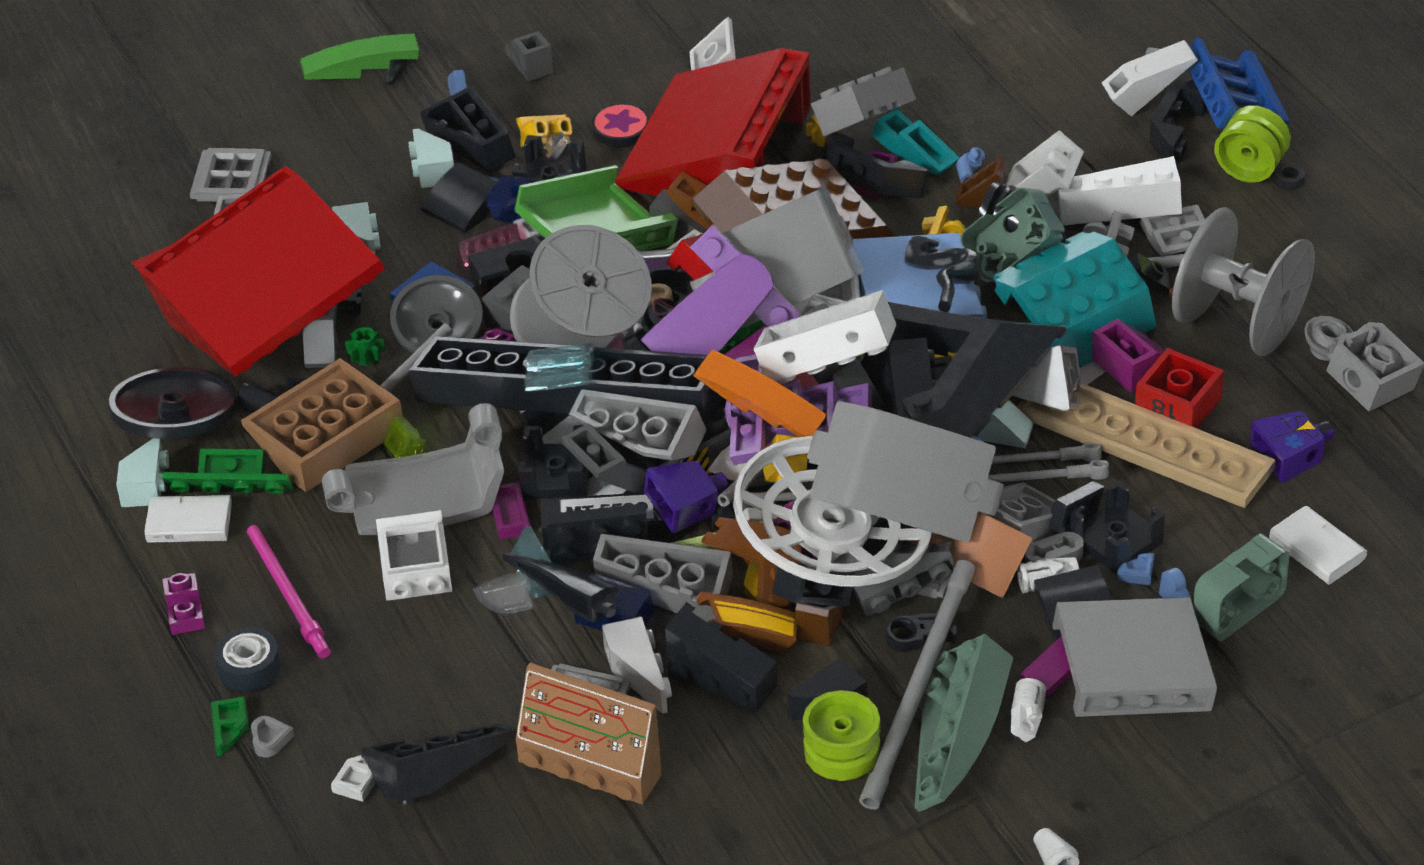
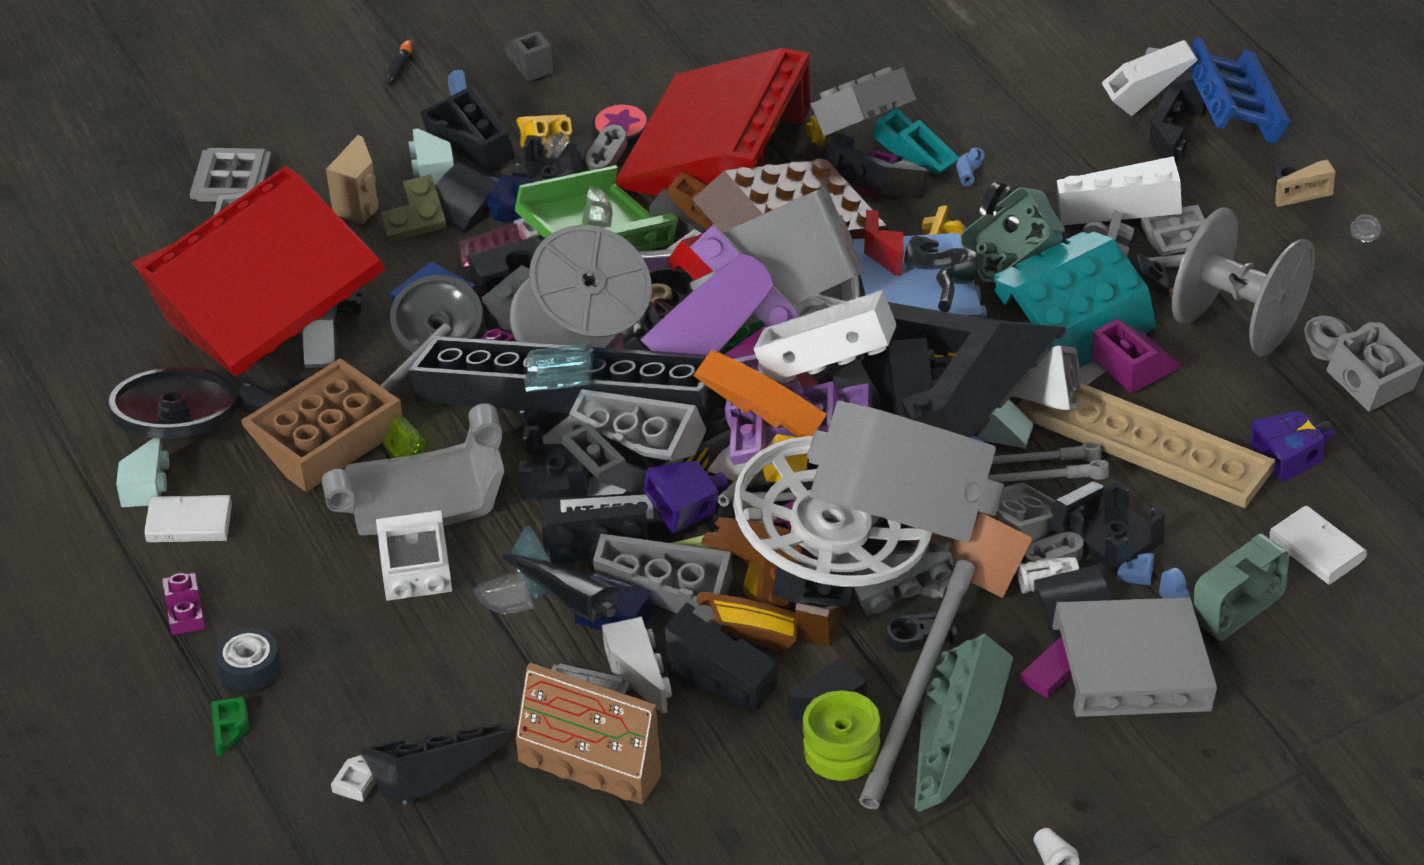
green bracket [162,449,294,494] -> none
dark pink bar [247,525,331,659] -> none
light grey tile [251,716,294,757] -> none
bright green slope [300,34,419,80] -> none
light aqua slope [332,202,381,255] -> none
green gear [345,327,385,366] -> none
magenta tile [492,482,532,540] -> none
white slope [689,17,735,70] -> none
reddish brown slope [955,156,1006,208] -> none
white window [1006,130,1084,198] -> none
white hinge [1011,678,1047,742] -> none
red brick [1135,348,1224,428] -> none
lime wheel [1214,105,1291,183] -> none
none -> tan slope [326,135,379,224]
none -> olive plate [381,174,447,242]
none -> clear brick [582,185,613,228]
none -> light grey beam [586,125,627,171]
none -> red slope [864,210,904,275]
none -> tan slope [1275,160,1335,207]
none -> clear plate [1350,214,1381,242]

